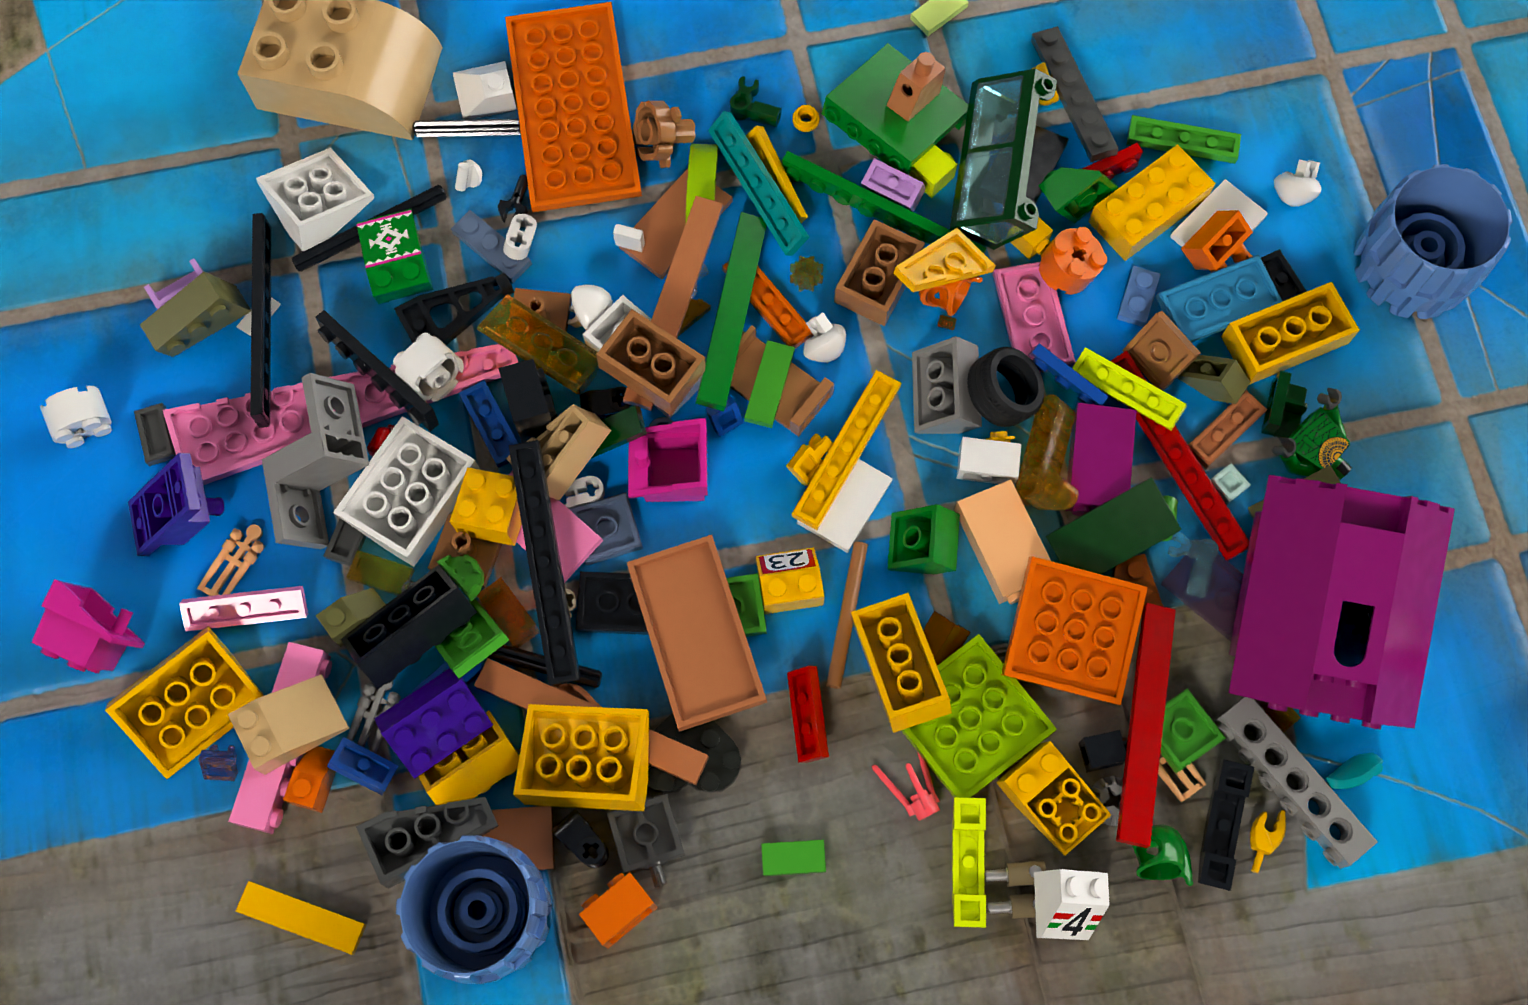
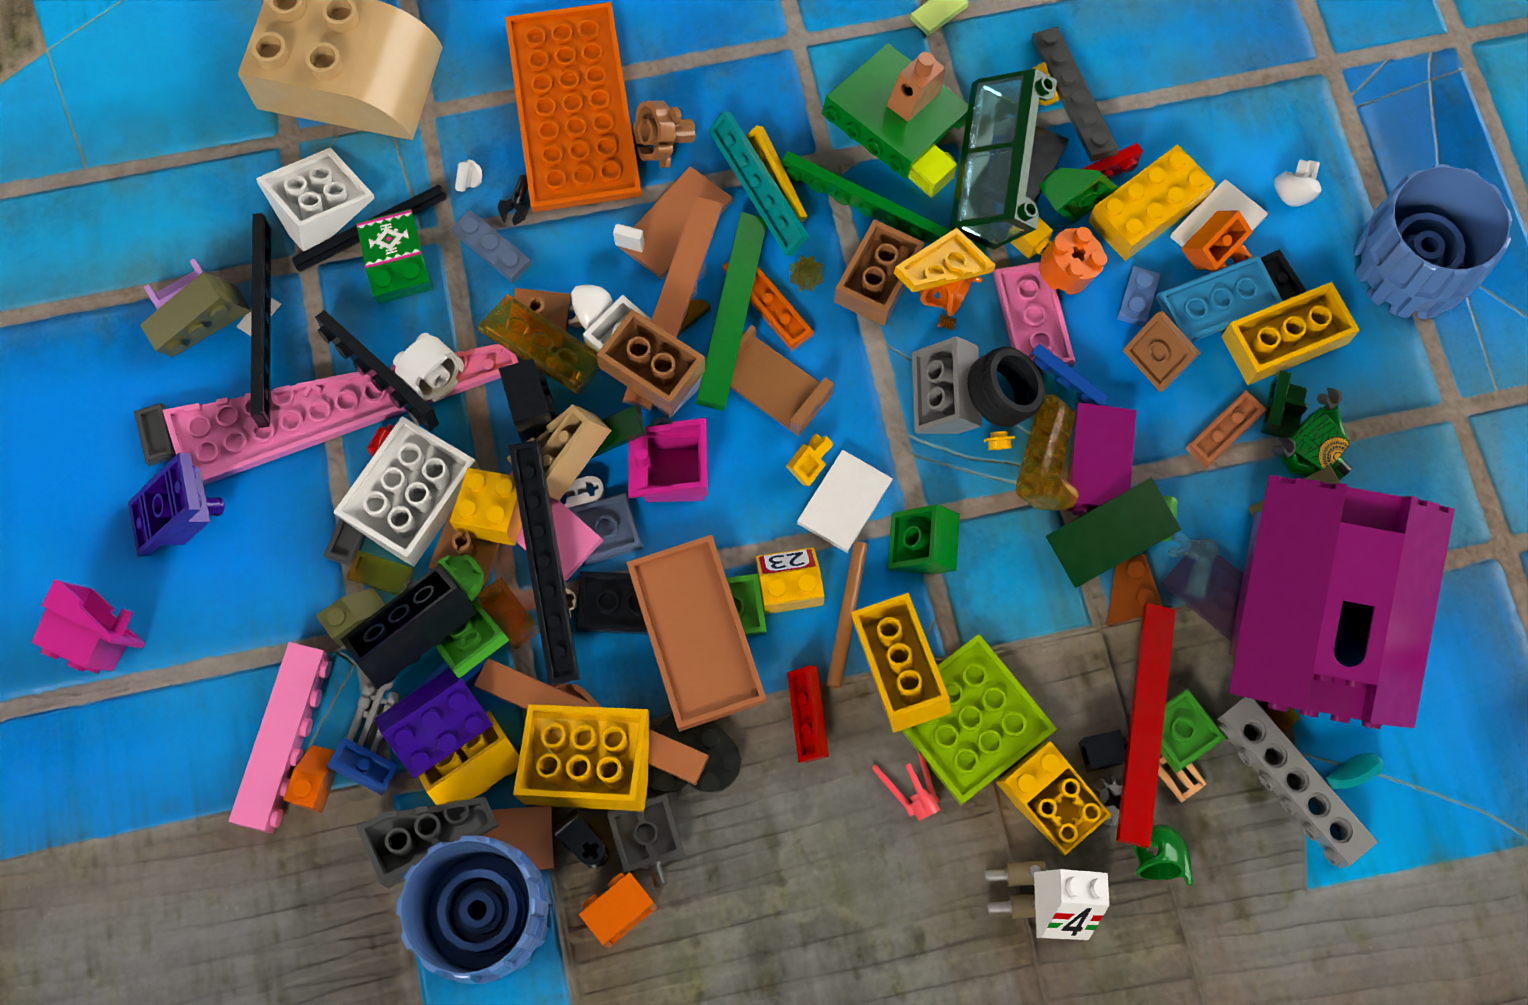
white brick [40,386,112,448] -> none
yellow slope [105,626,264,779] -> none
plate [179,586,308,632] -> none
light nougat piece [197,524,265,596] -> none
clear purple tile [198,744,238,781] -> none
tan slope [228,674,350,775] -> none
yellow tile [235,881,367,955] -> none
light grey bracket [262,373,369,549] -> none
black plate [394,272,514,345] -> none
axle [413,119,521,137] -> none
white slope [453,61,517,120] -> none
blue plate [459,380,518,468] -> none
black axle [487,645,602,688] -> none
white beam [503,214,537,260] -> none
black piece [580,387,632,420] -> none
lime slope [685,144,718,239] -> none
blue tile [706,396,744,437] -> none
dark green bar [730,76,782,127] -> none
bright green tile [744,340,795,428] -> none
bright green tile [761,840,826,876] -> none
yellow plate [792,105,820,132] -> none
yellow tile [792,370,902,530] -> none
white piece [803,313,846,363] -> none
lavender panel [861,158,926,212] -> none
reddish brown brick [923,611,971,665] -> none
neon yellow slope [952,797,986,928] -> none
light nougat brick [954,479,1051,604] -> none
white panel [956,437,1021,486] -> none
orange plate [1001,556,1148,705] -> none
neon yellow plate [1072,347,1187,431] -> none
red tile [1111,351,1249,562] -> none
bright green plate [1126,115,1241,164] -> none
olive slope [1177,355,1250,404] -> none
black slope [1198,759,1255,891] -> none
light aqua tile [1210,463,1251,505] -> none
yellow hand [1250,810,1286,873] -> none

